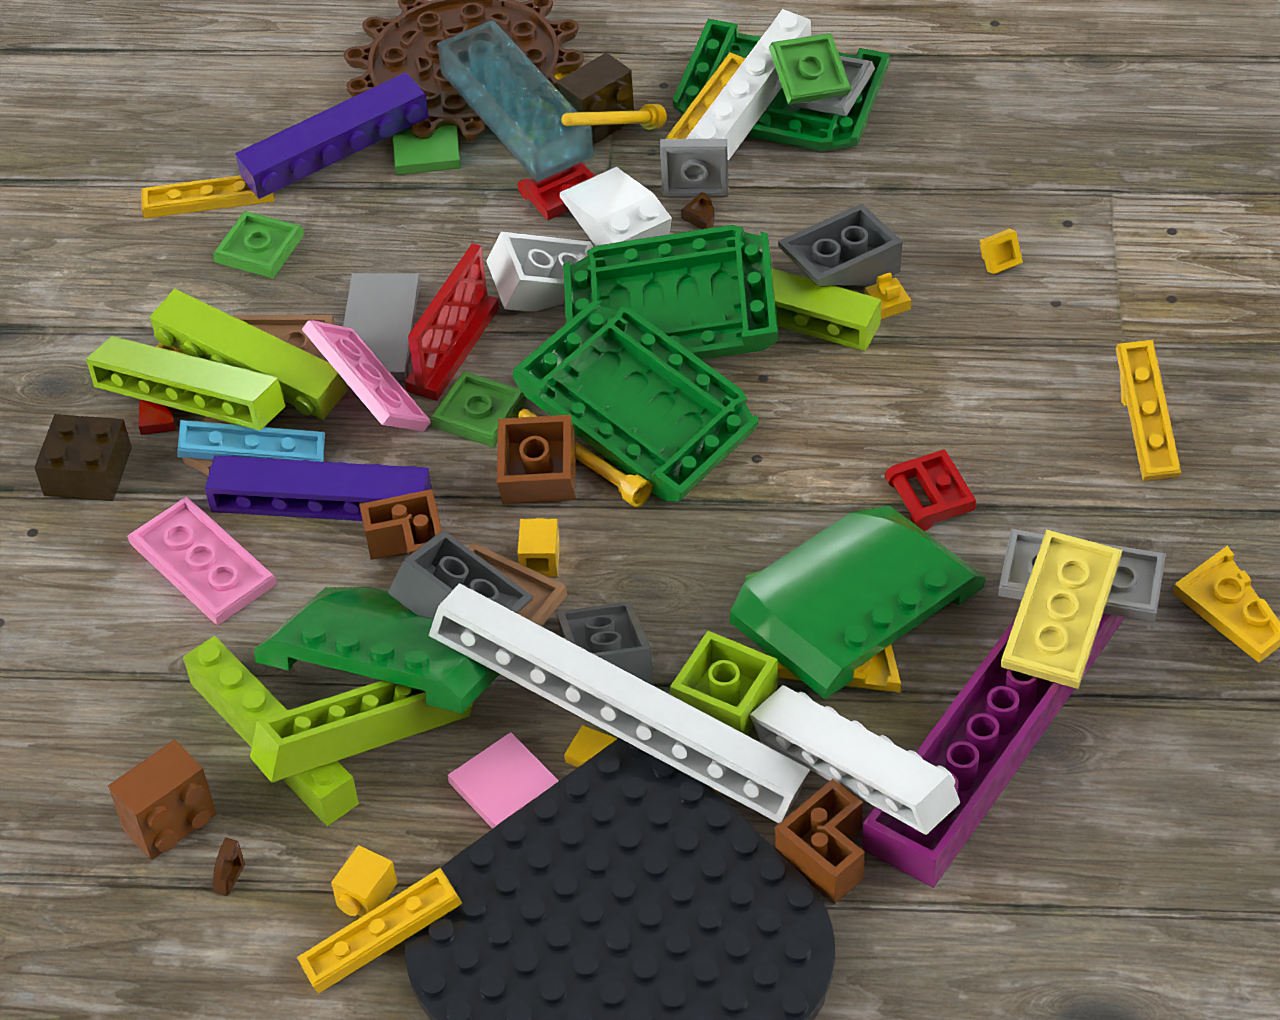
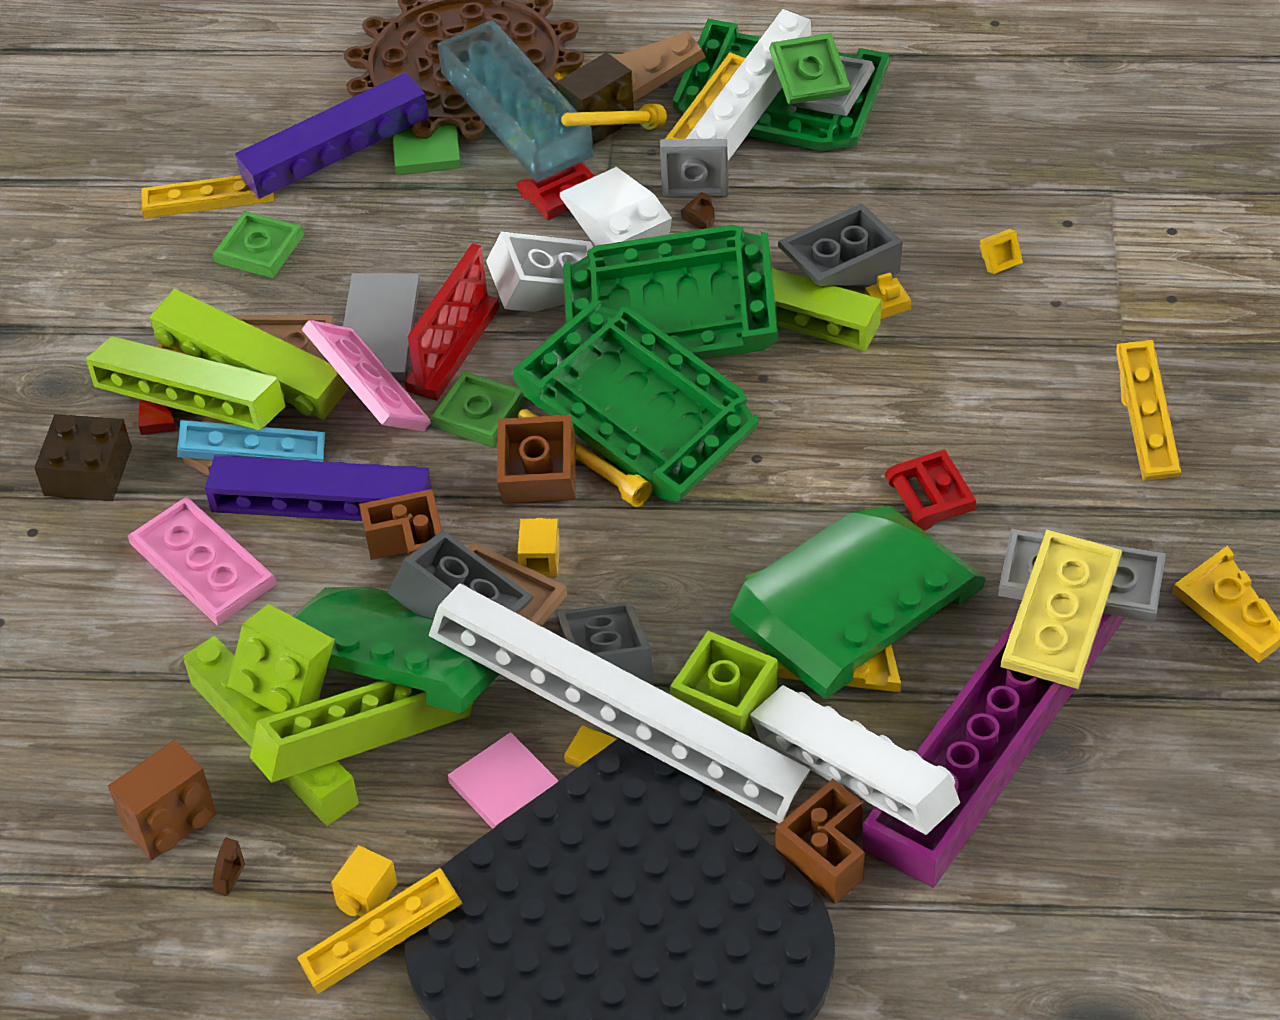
none -> lime brick [227,603,335,714]
none -> medium nougat wing [614,31,706,102]

